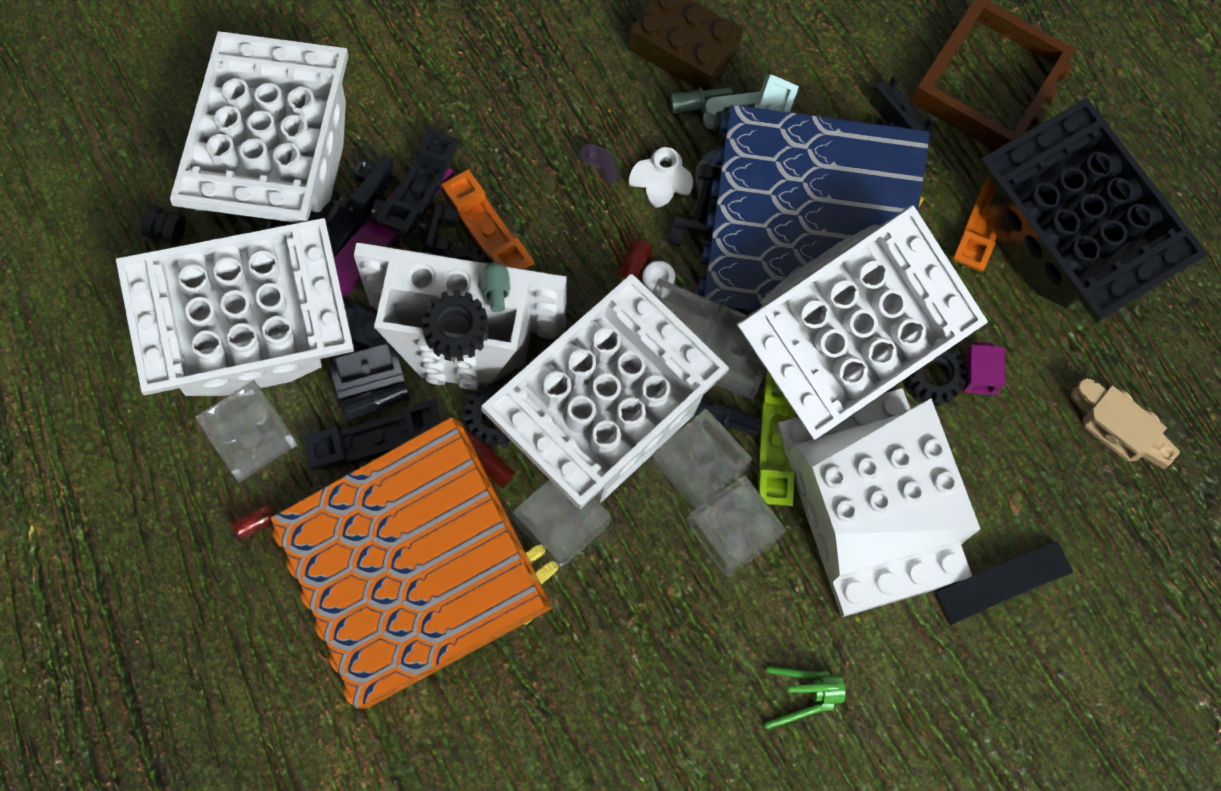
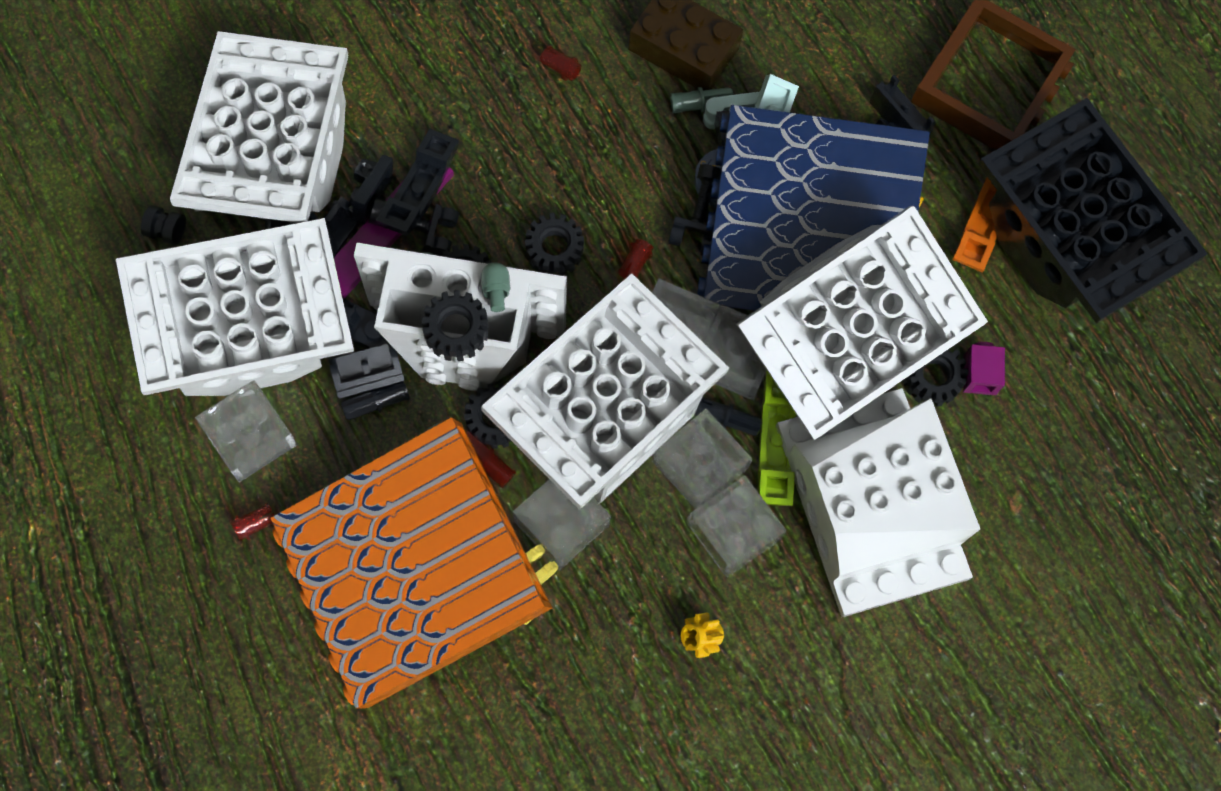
black slope [304,399,442,470] -> none
orange slope [441,169,534,270] -> none
clear purple arm [579,144,621,184] -> none
white plate [629,147,693,208] -> none
white tile [642,261,675,295] -> none
bright green plant [764,666,845,729] -> none
black slope [935,541,1073,626] -> none
tan hinge [1070,378,1180,469] -> none
none -> black tyre [525,213,584,276]
none -> clear red pin [540,45,582,81]
none -> yellow gear [681,612,724,658]

